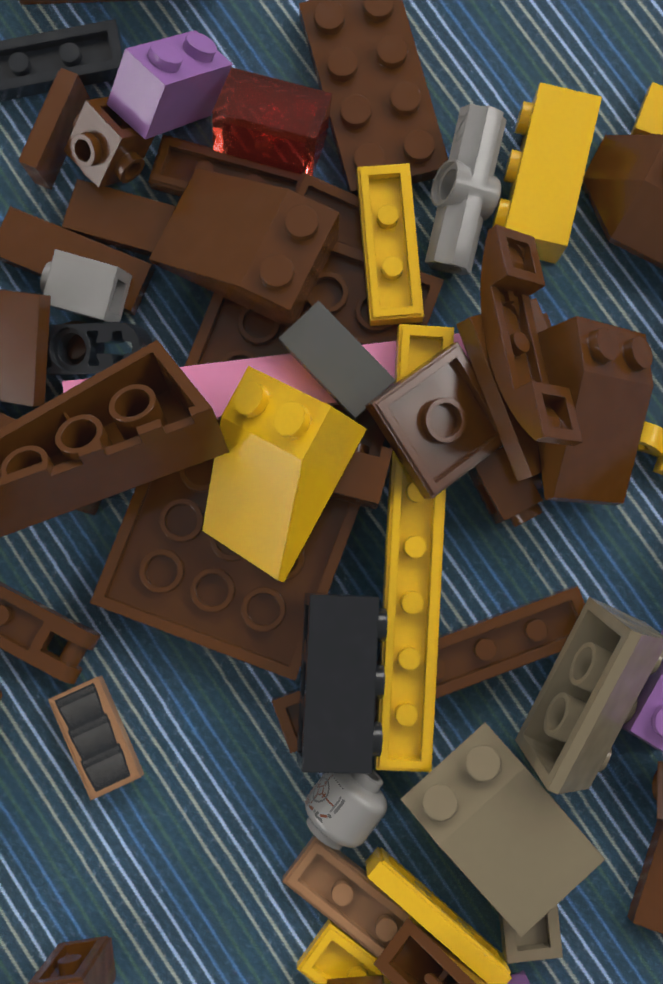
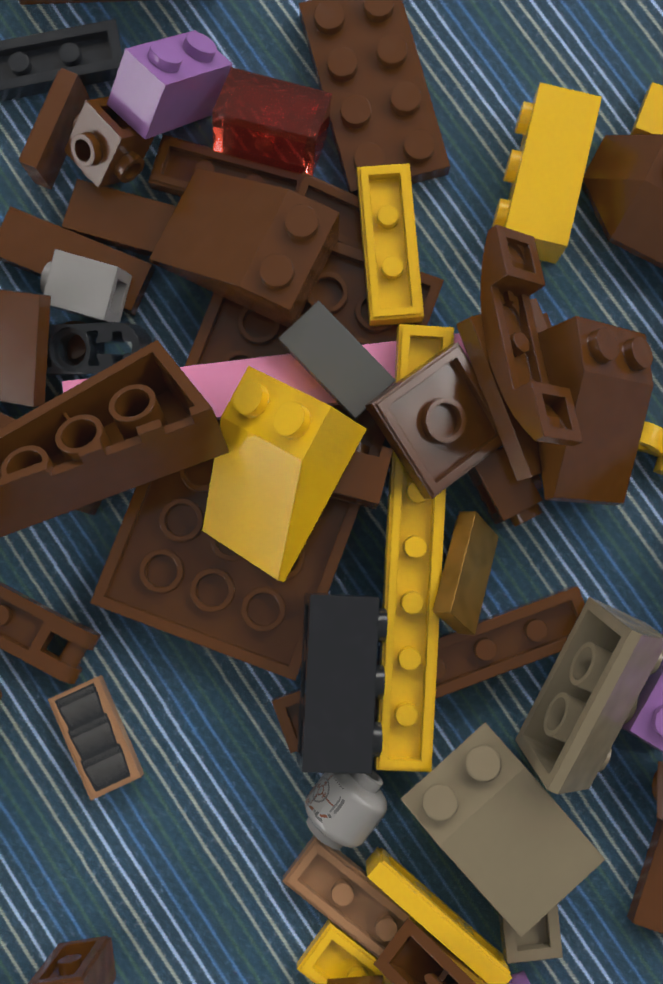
light grey piece [425,104,507,275] -> none
none -> pearl gold tile [433,511,499,635]

